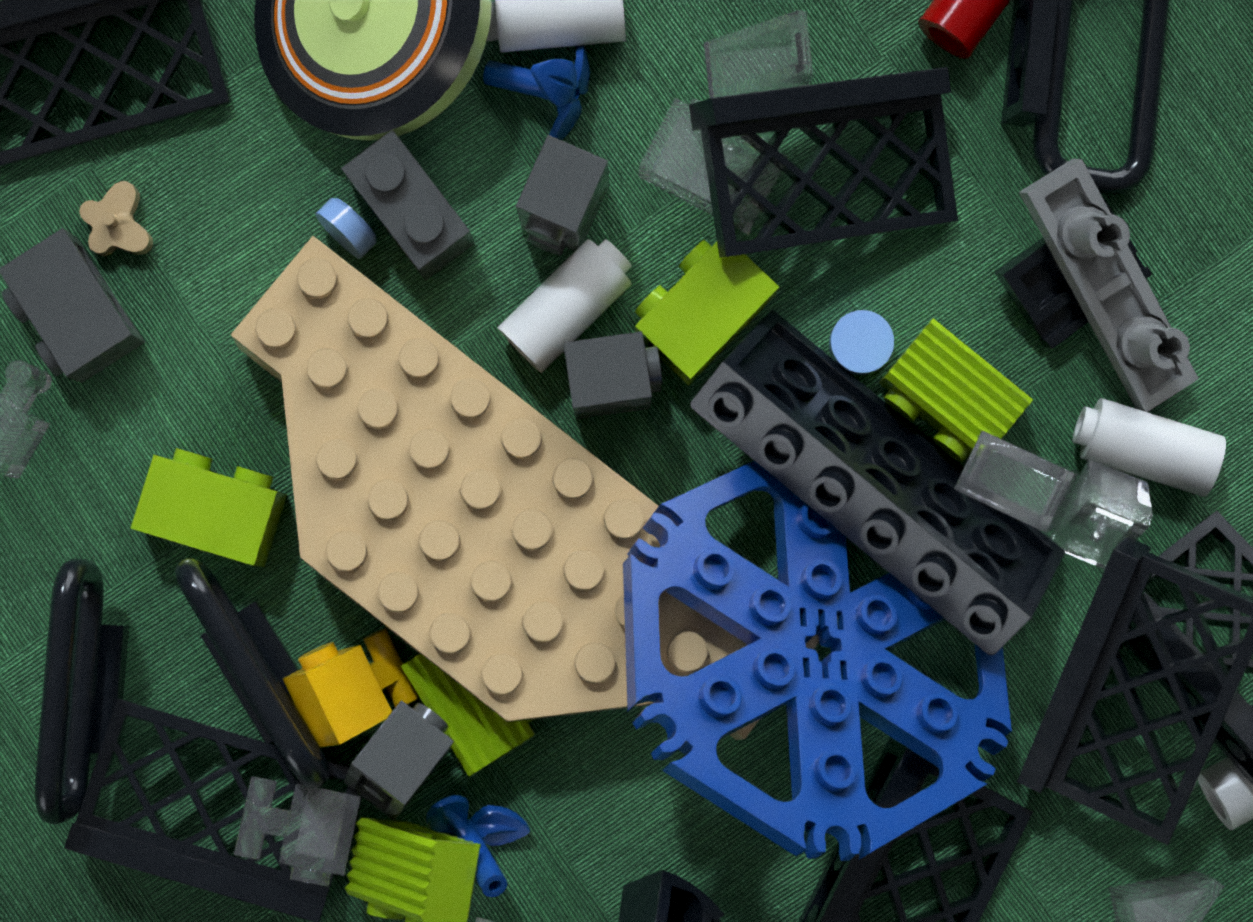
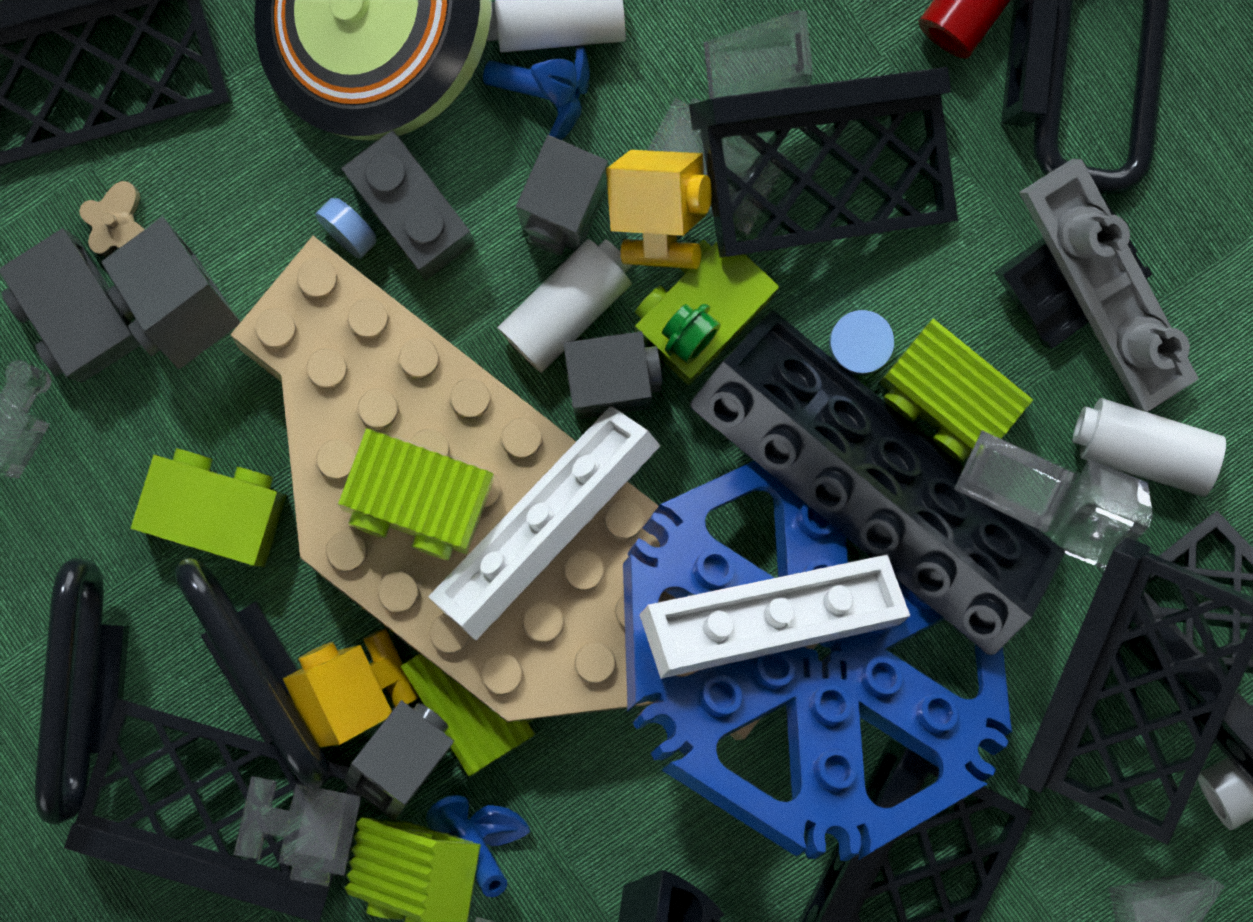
none -> dark grey brick [102,216,240,369]
none -> lime brick [338,428,494,560]
none -> white plate [428,406,660,640]
none -> yellow brick [606,150,712,269]
none -> white plate [639,555,910,679]
none -> green plate [662,304,721,364]

